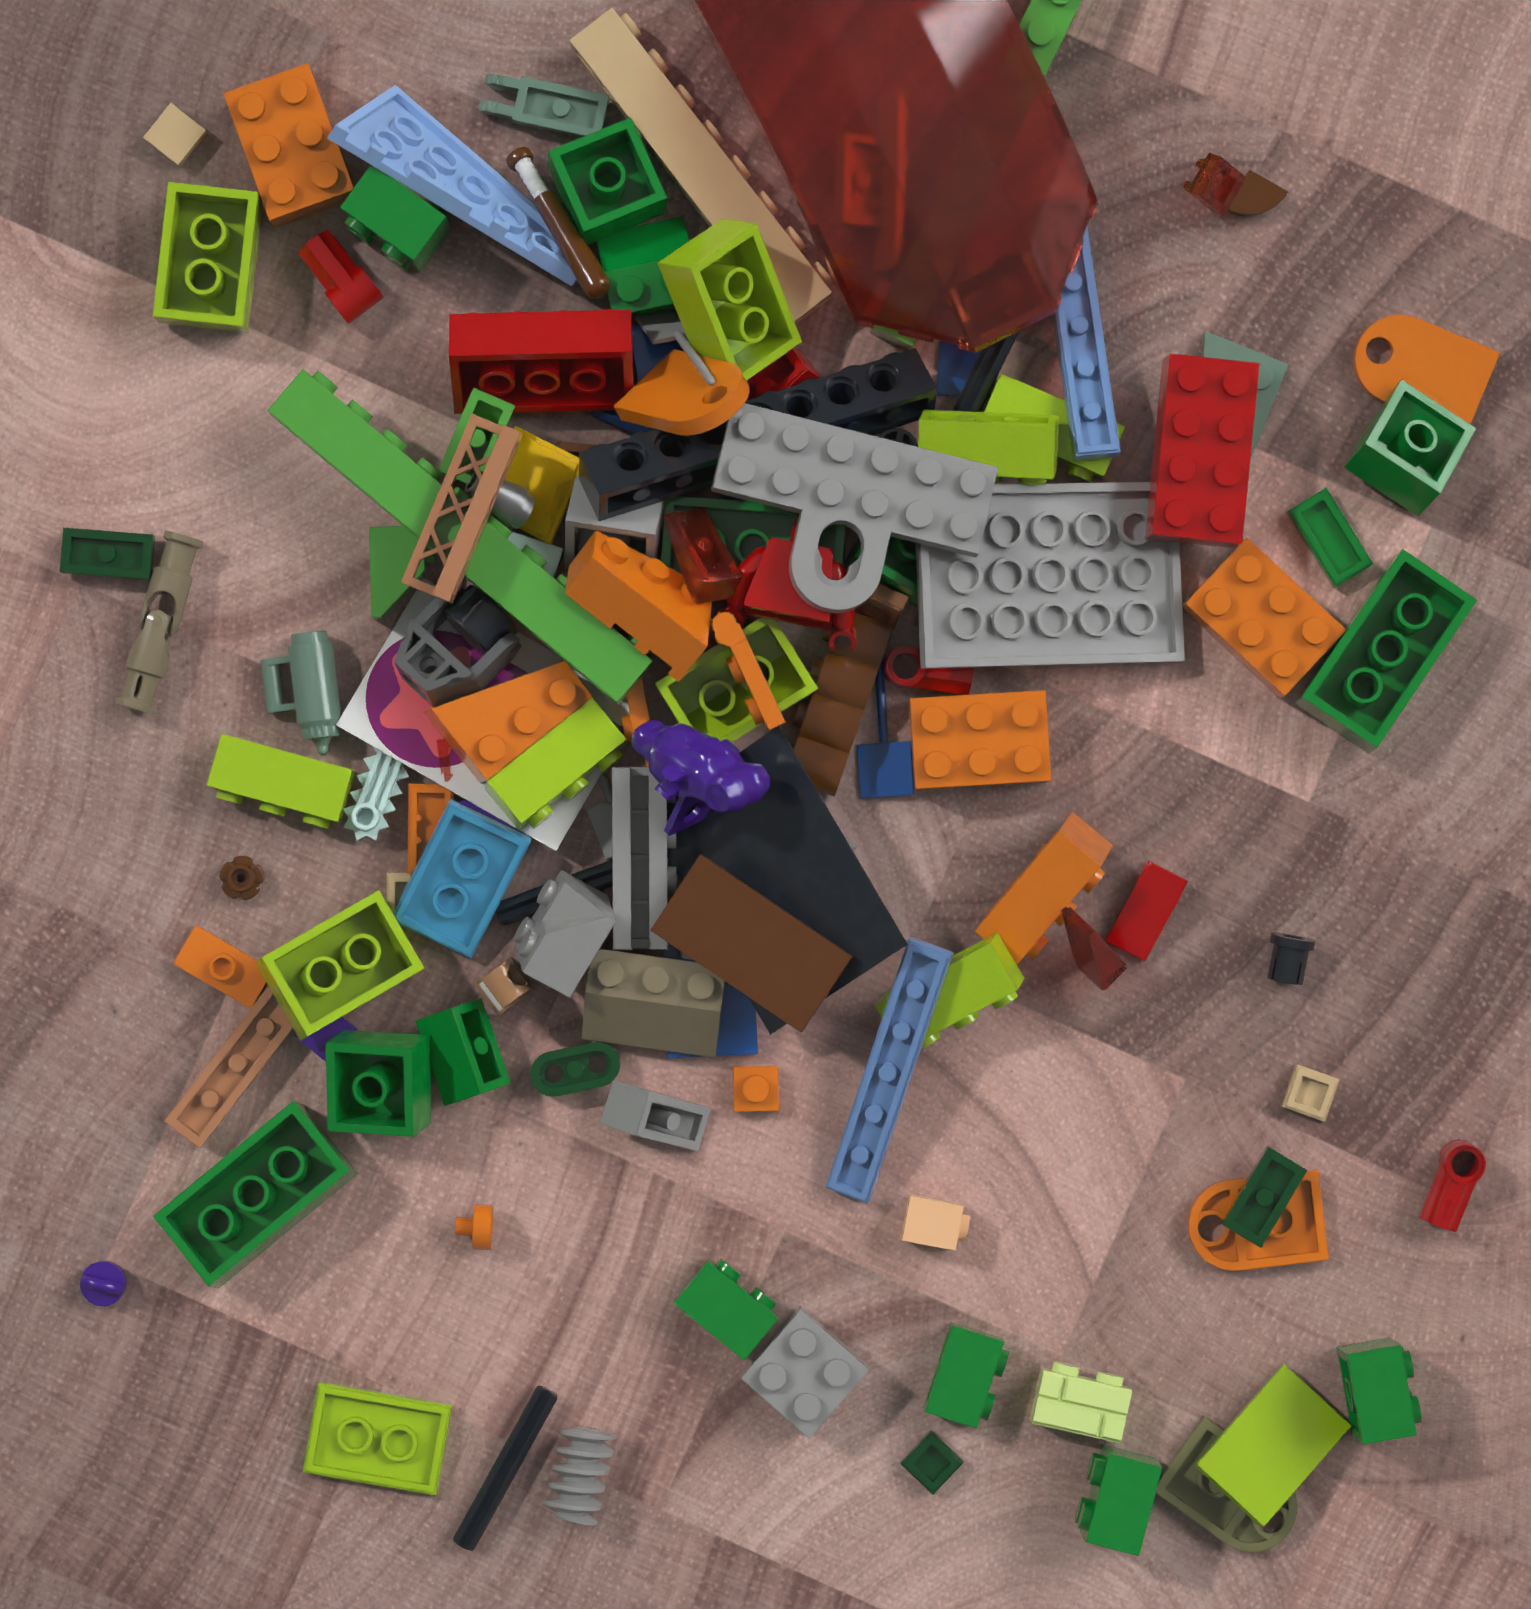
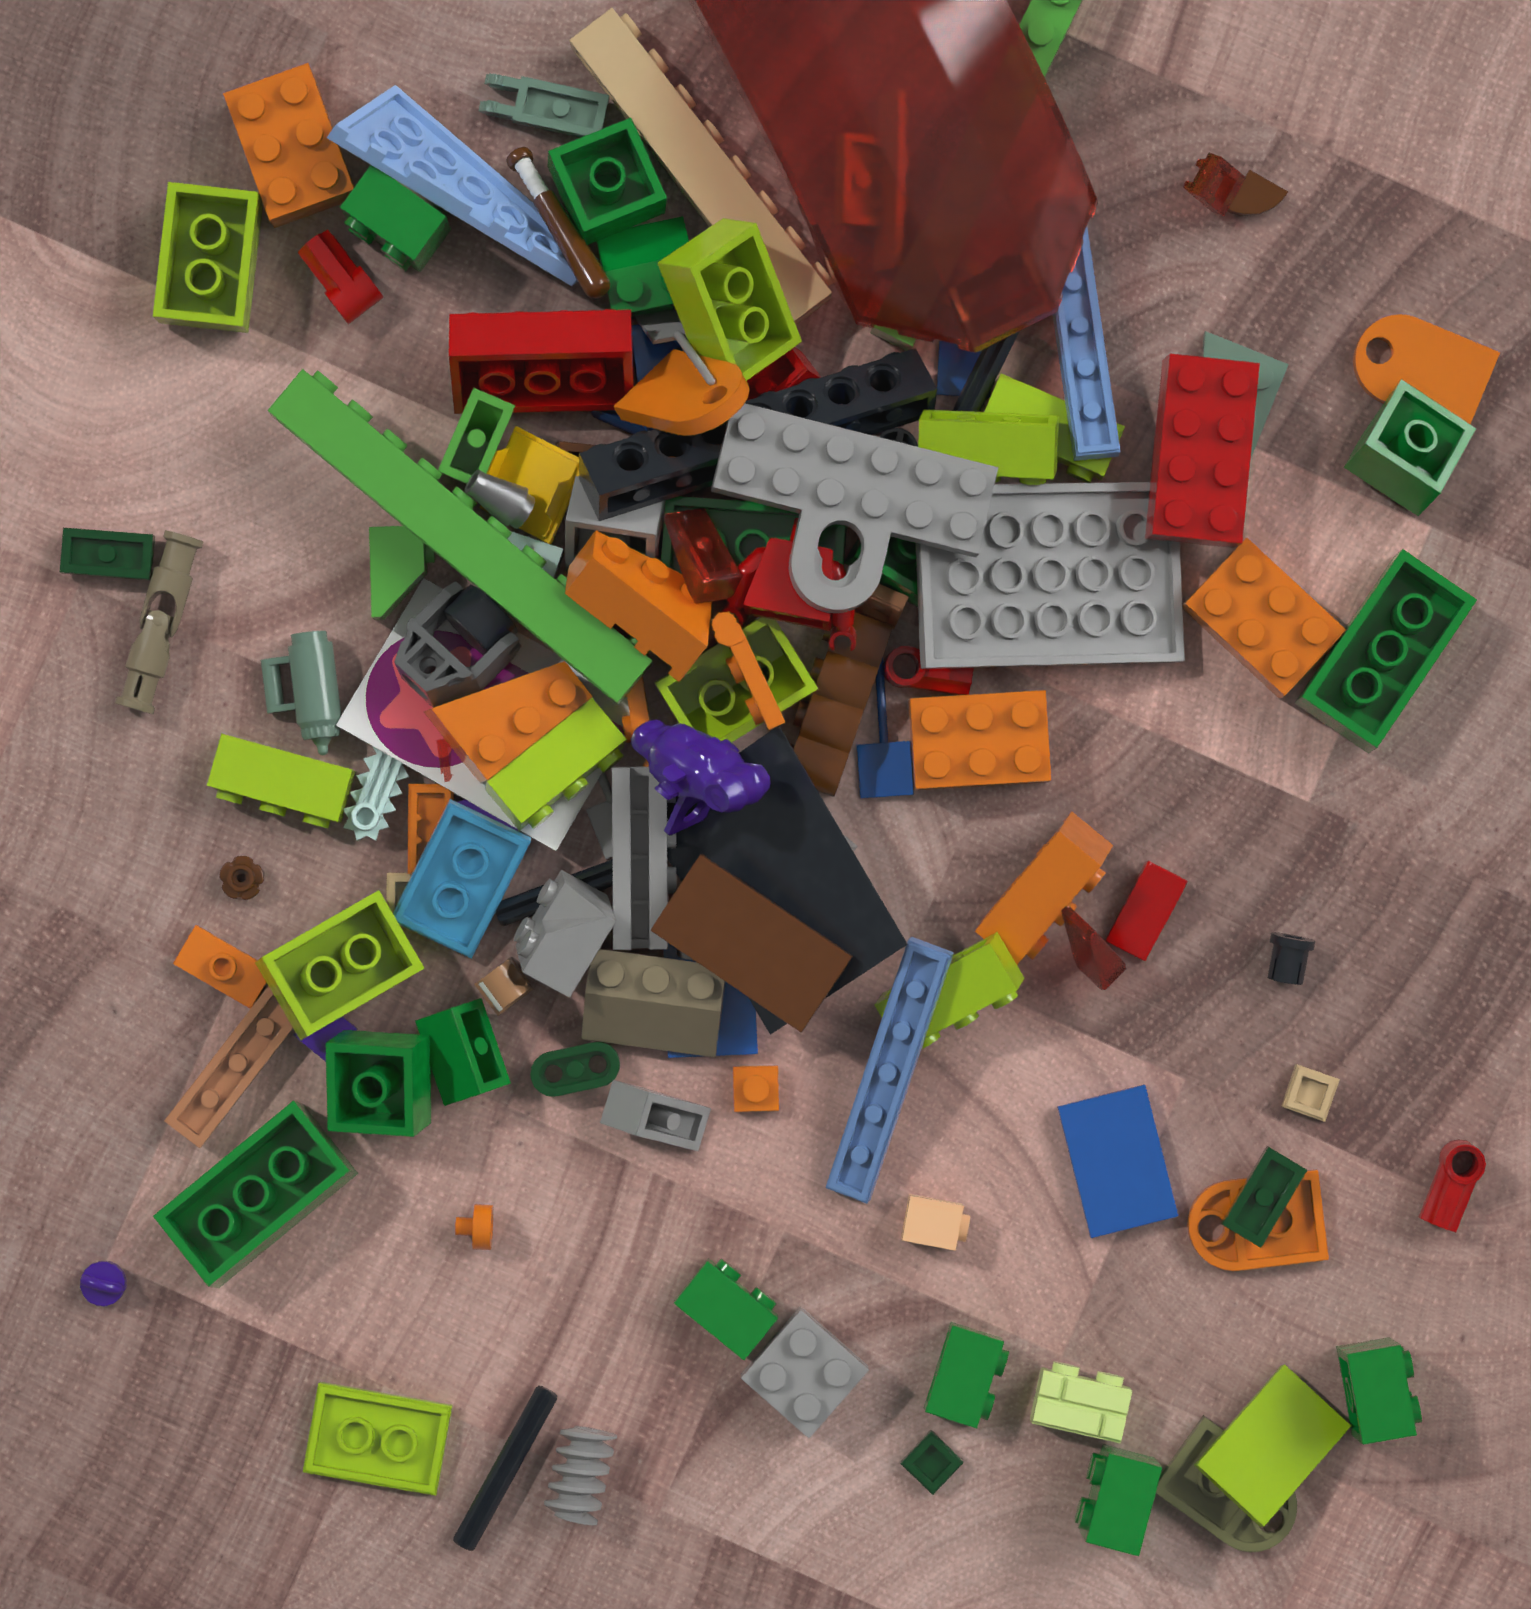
tan tile [143,102,208,167] -> none
nougat fence [401,414,523,604] -> none
green tile [1287,488,1373,588] -> none
none -> blue tile [1057,1084,1178,1238]

